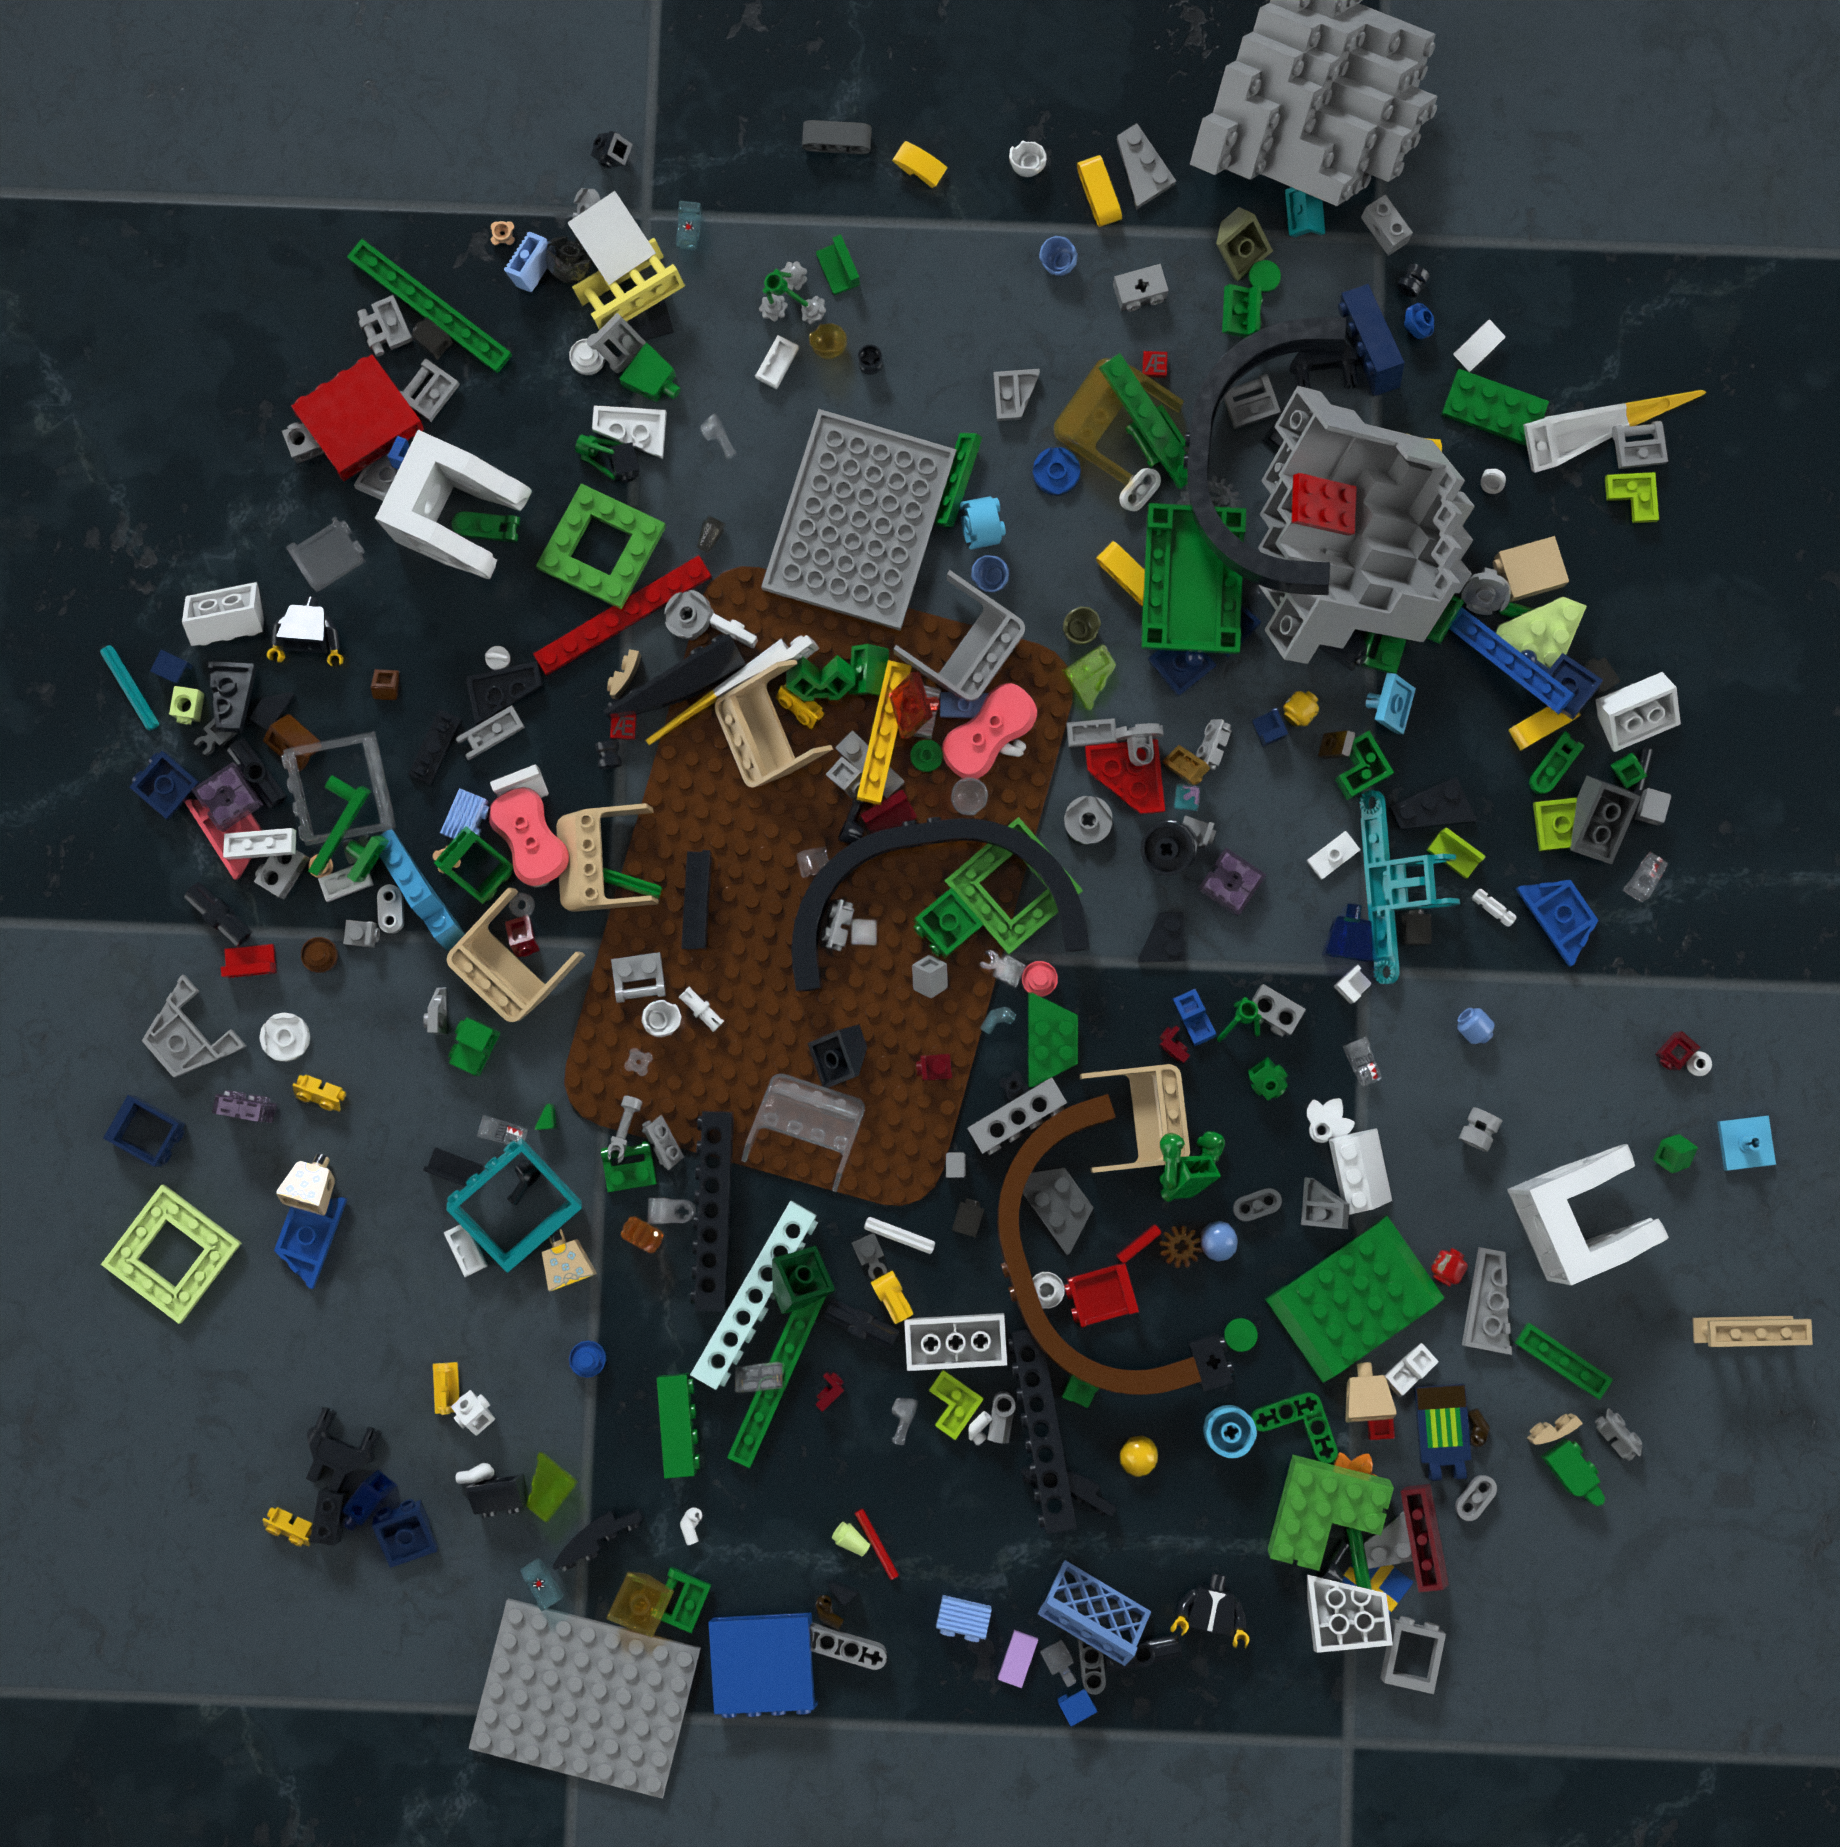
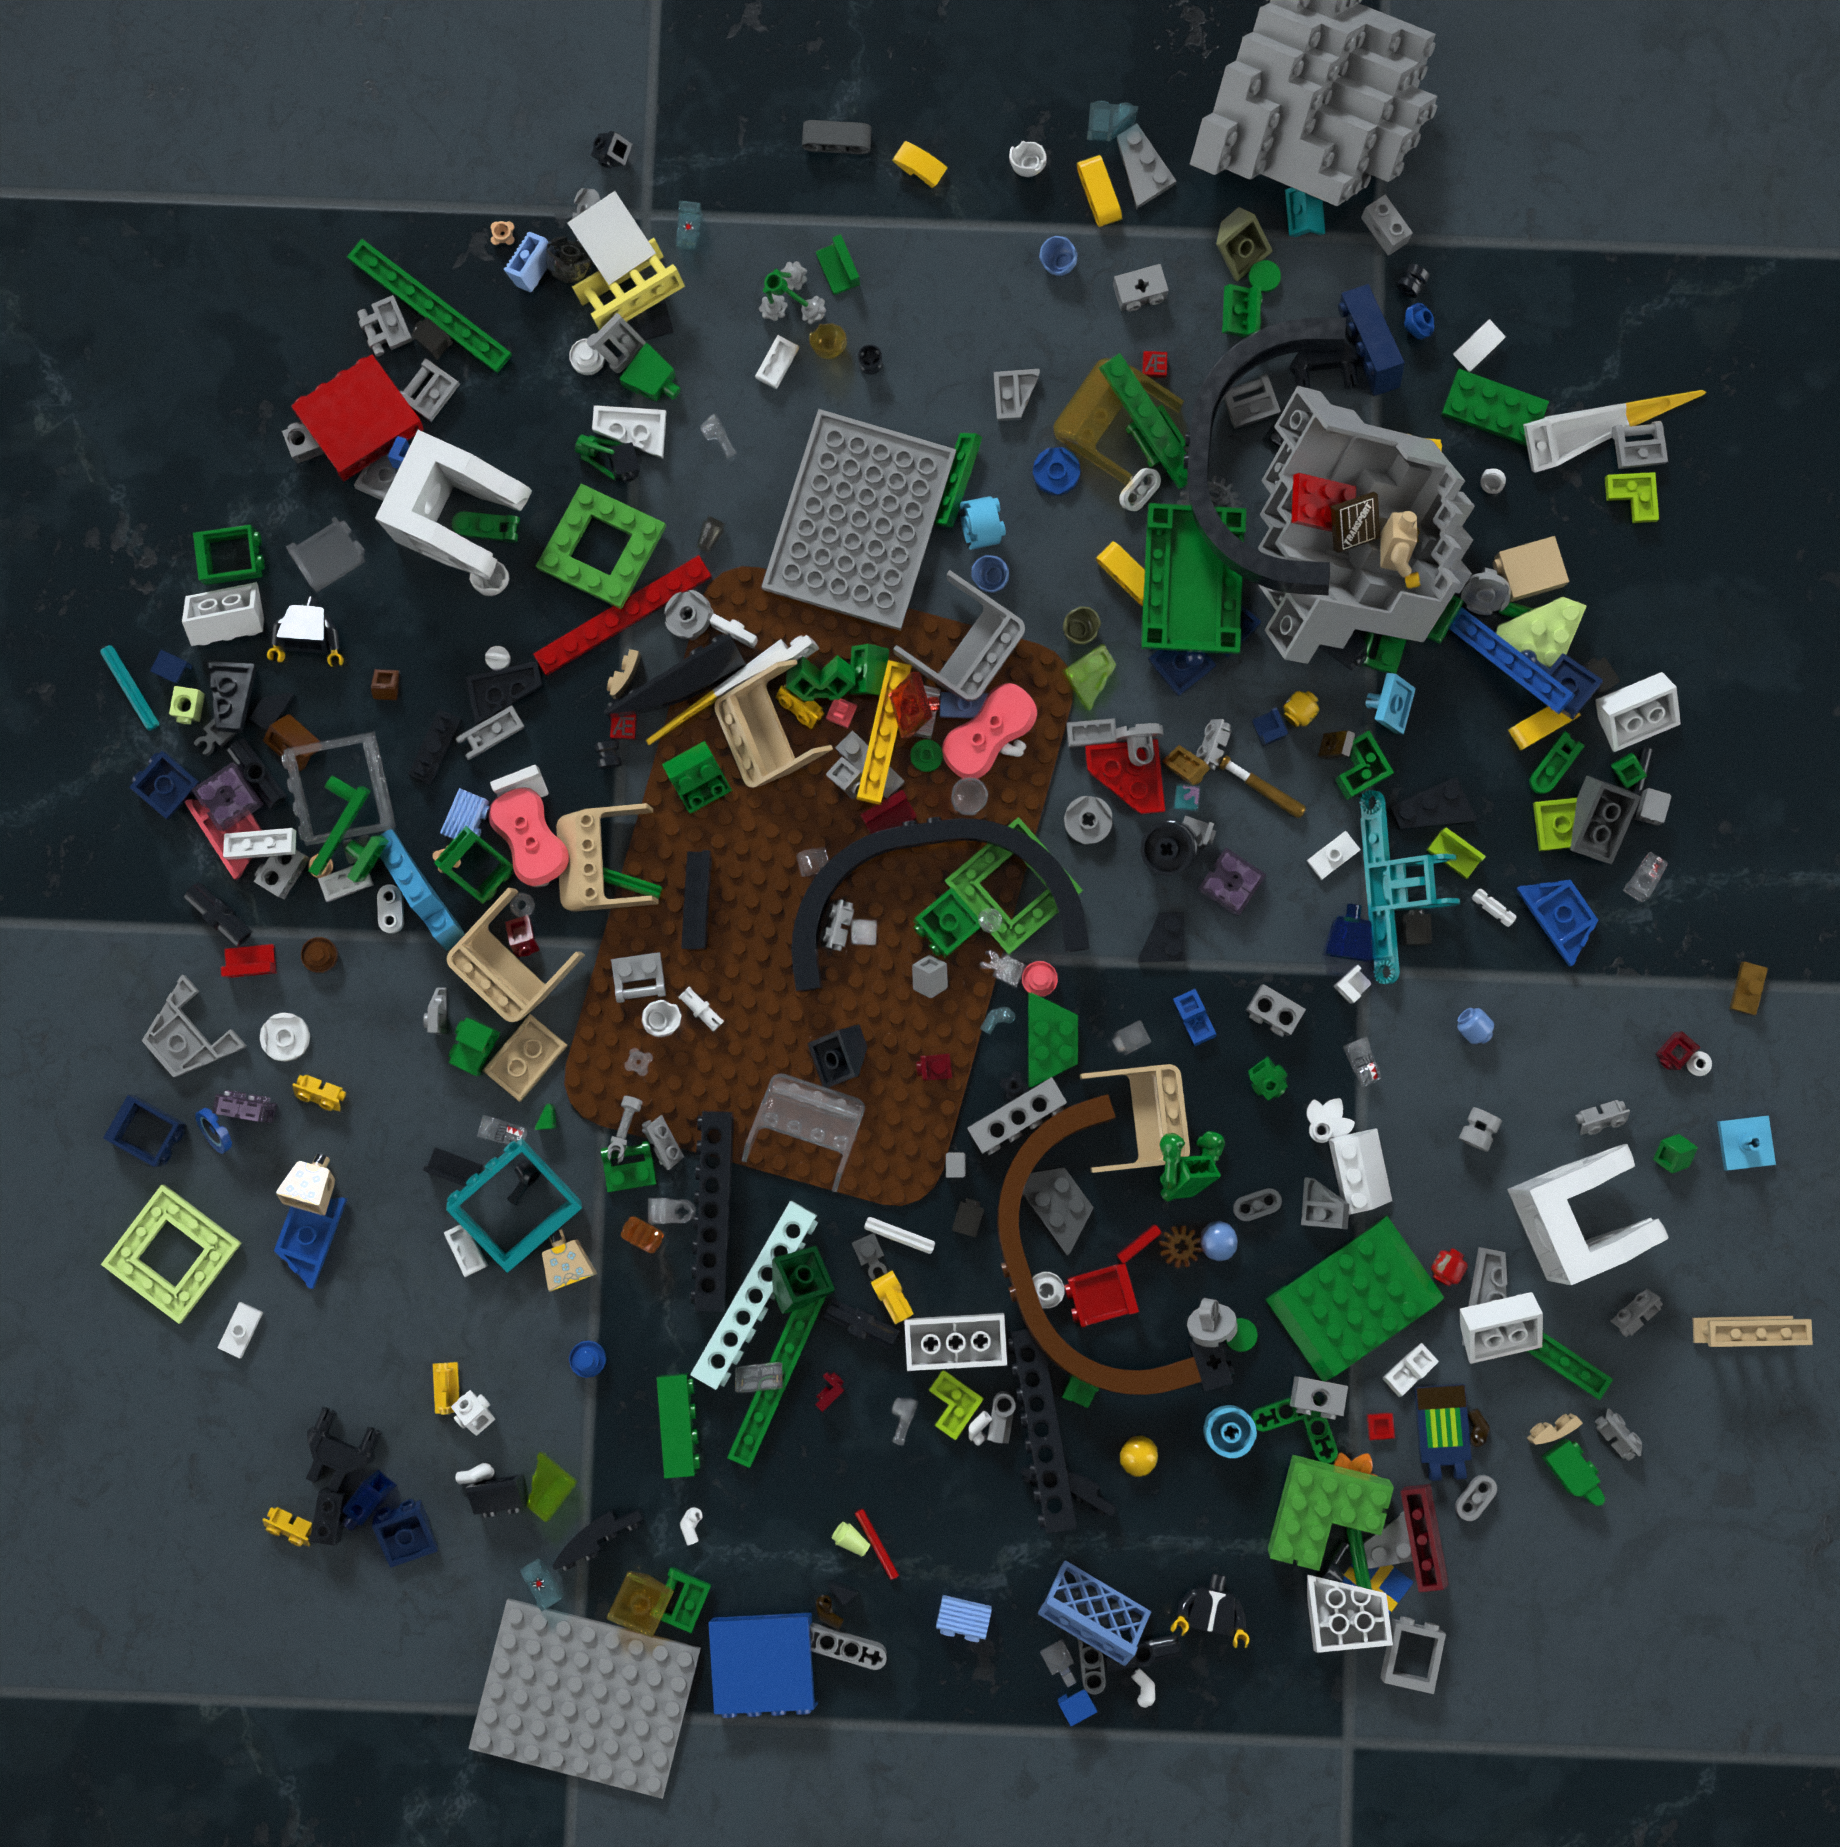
light grey bracket [343,920,380,948] -> none
black bar [838,798,864,844] -> none
lavender tile [998,1630,1038,1688] -> none
dark red bracket [1159,1026,1190,1064] -> none
green plant [1217,997,1262,1042] -> none
tan torso [1345,1362,1396,1422] -> none
none -> green window [193,525,265,585]
none -> blue tile [195,1108,232,1154]
none -> white plate [218,1302,263,1358]
none -> white hair [469,561,509,596]
none -> tan tile [482,1014,568,1102]
none -> green slope [662,741,732,814]
none -> coral tile [826,698,858,729]
none -> clear plate [978,908,1002,933]
none -> clear light blue slope [1087,101,1138,141]
none -> clear bracket [1112,1020,1151,1055]
none -> white arm [1131,1668,1155,1708]
none -> light grey tile [1187,1298,1238,1347]
none -> pearl gold piece [1219,755,1306,818]
none -> light grey brick [1290,1376,1348,1420]
none -> dark brown tile [1330,491,1381,553]
none -> tan torso [1380,511,1421,588]
none -> white slope [1460,1292,1543,1364]
none -> light grey hinge [1575,1100,1630,1135]
none -> light grey hinge [1611,1288,1663,1337]
none -> pearl gold tile [1729,962,1768,1016]

